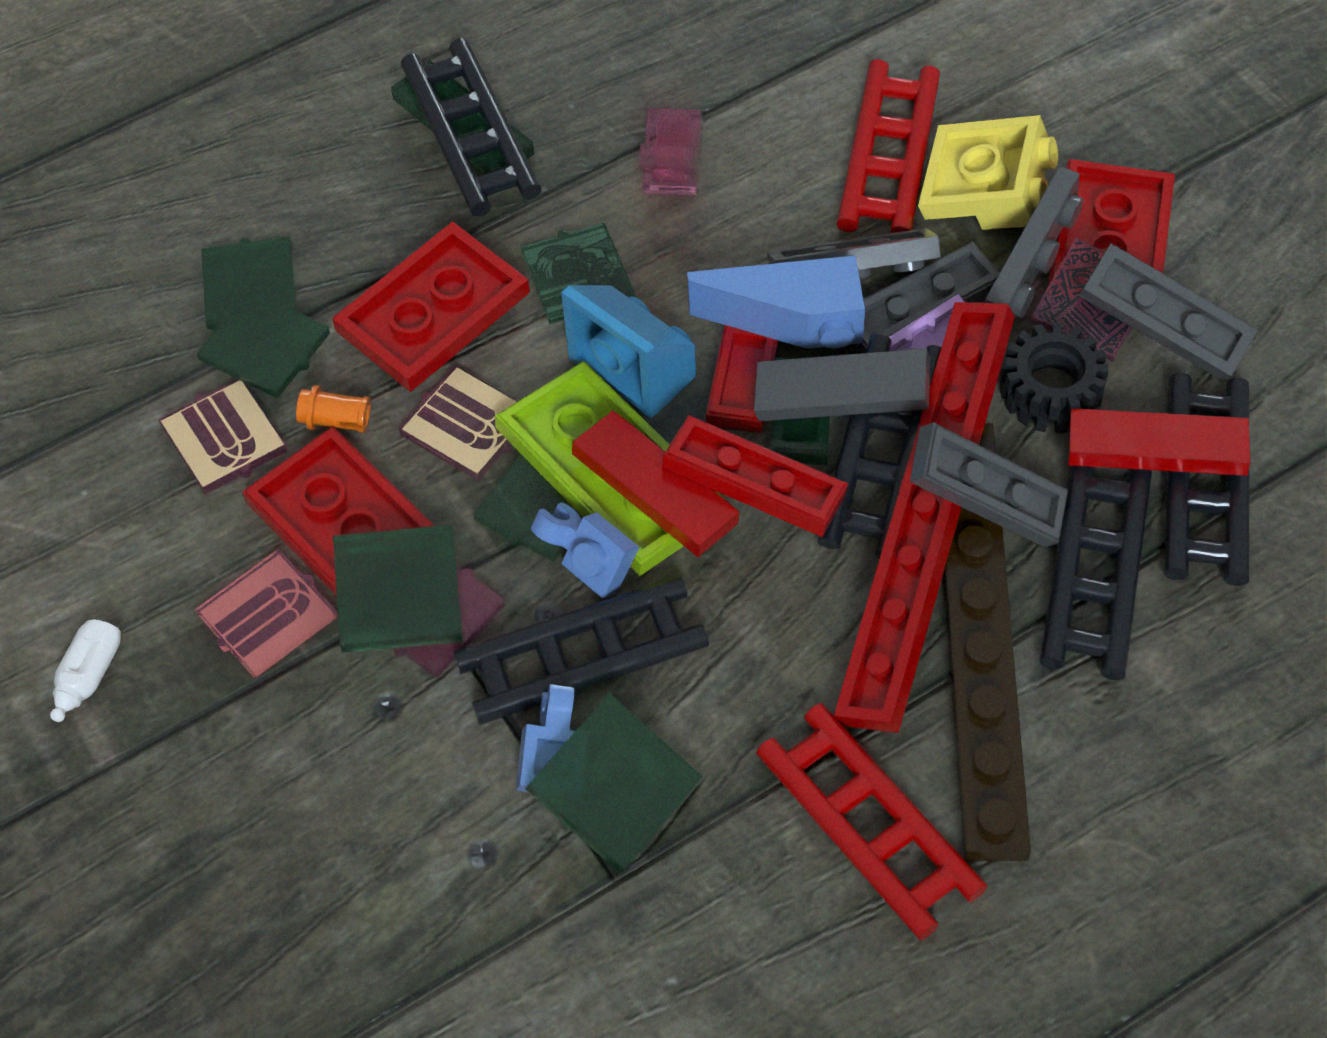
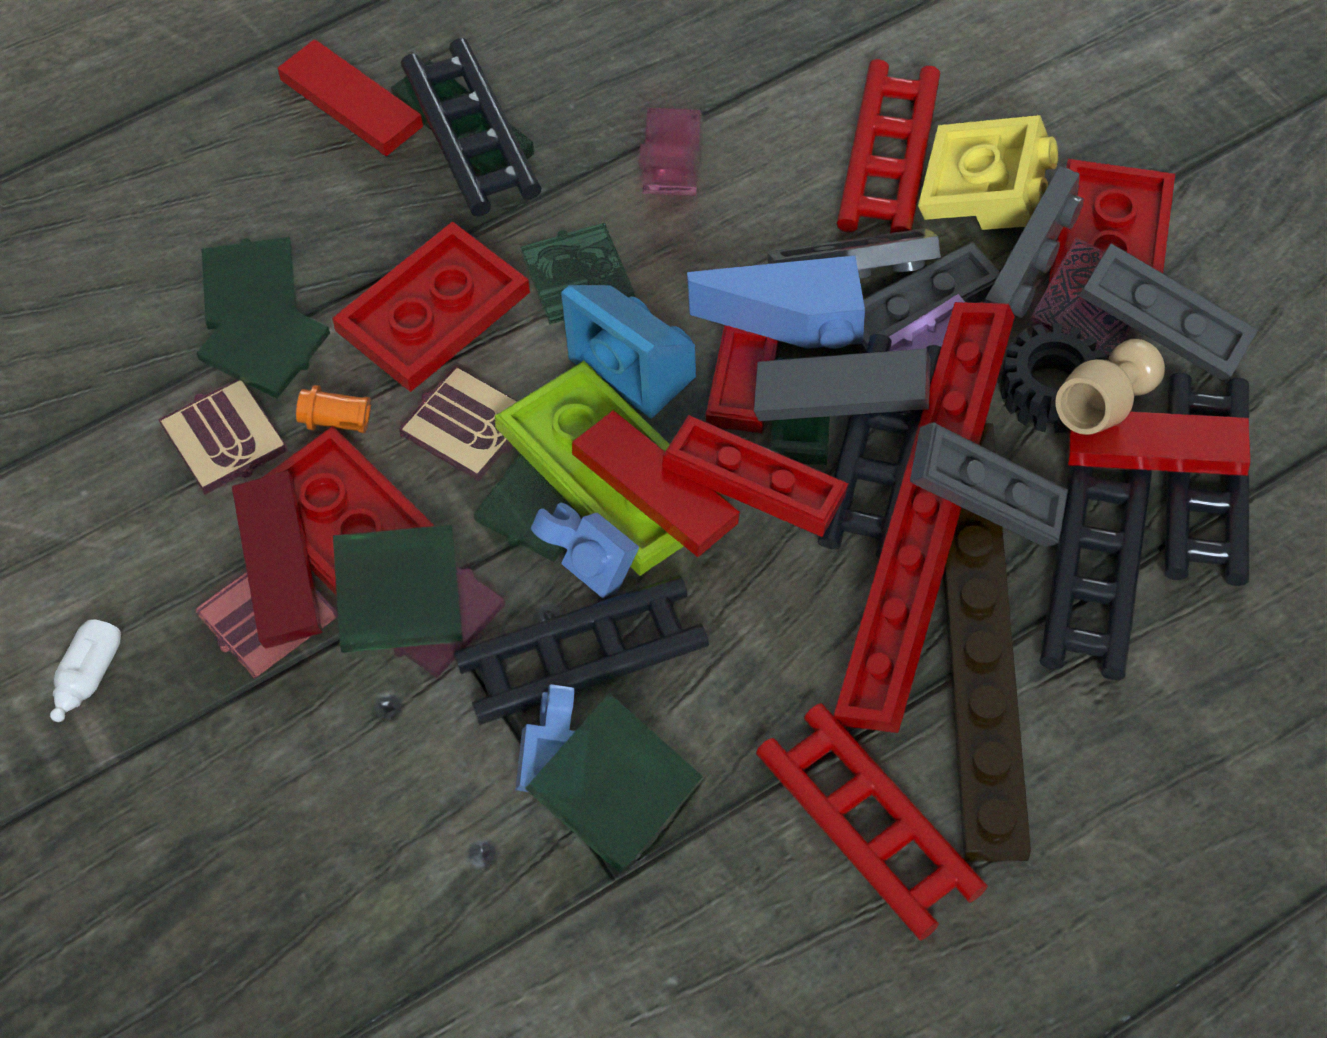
none -> dark red tile [232,470,323,649]
none -> red tile [277,39,423,156]
none -> tan piece [1055,339,1165,435]

